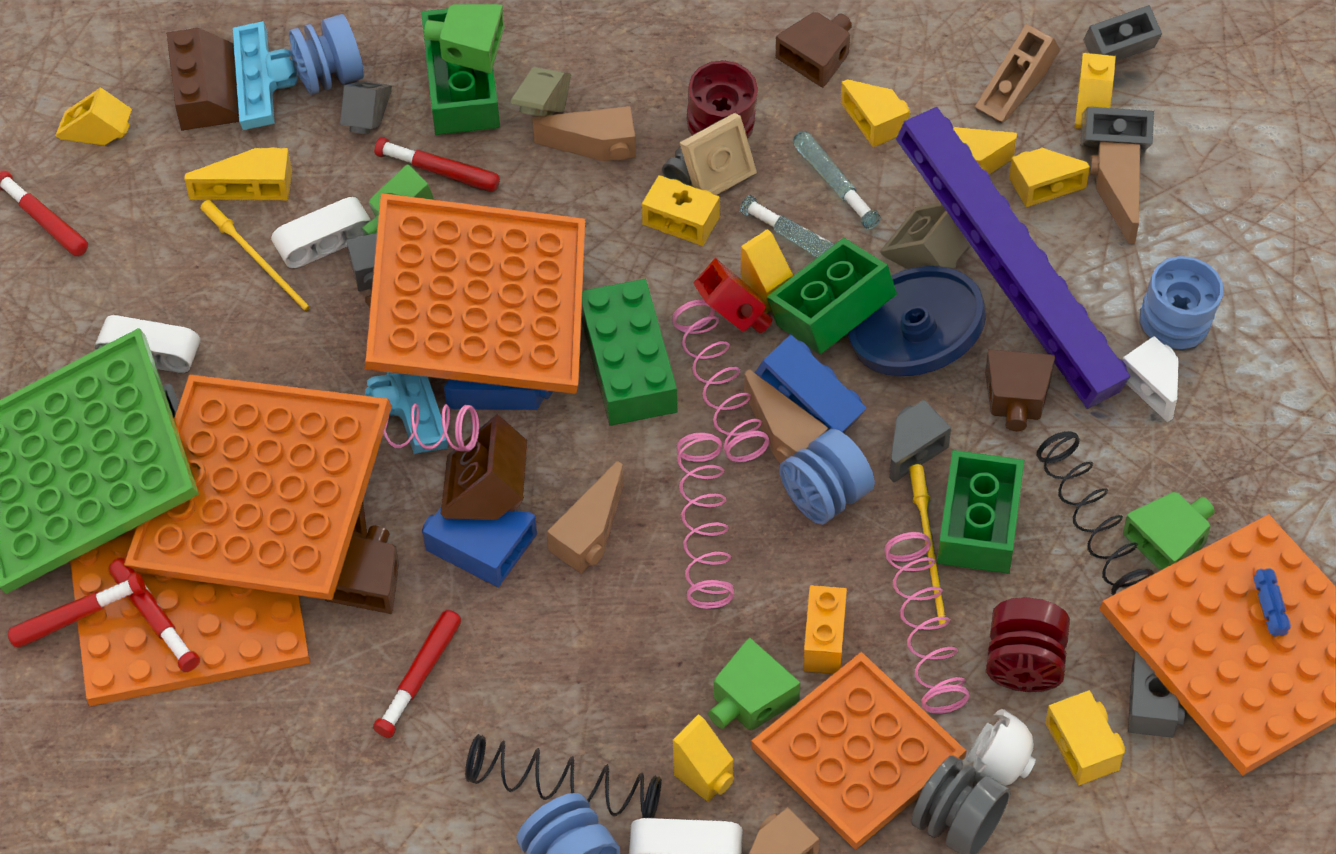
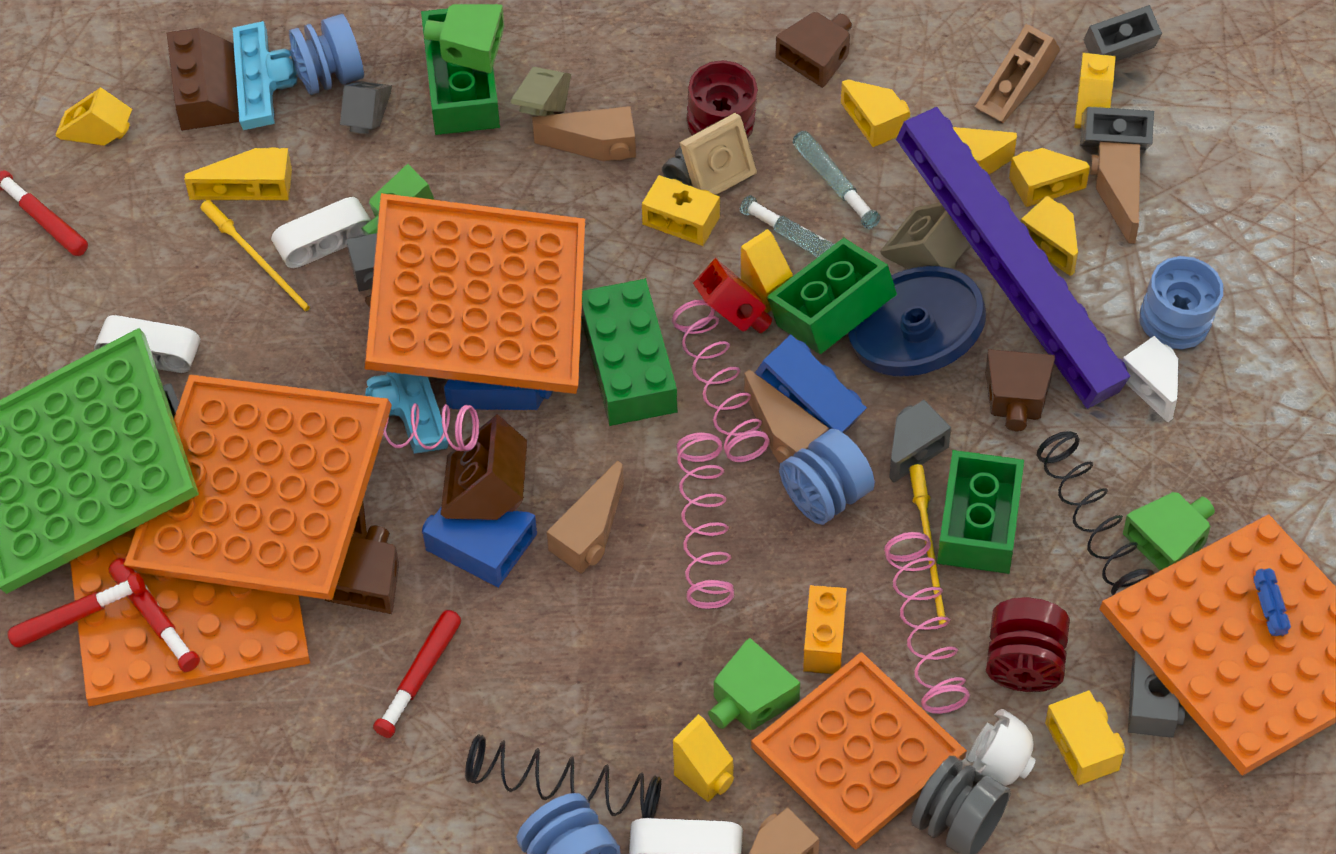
red piece [374,137,500,192] -> none
none -> yellow slope [1021,196,1078,276]

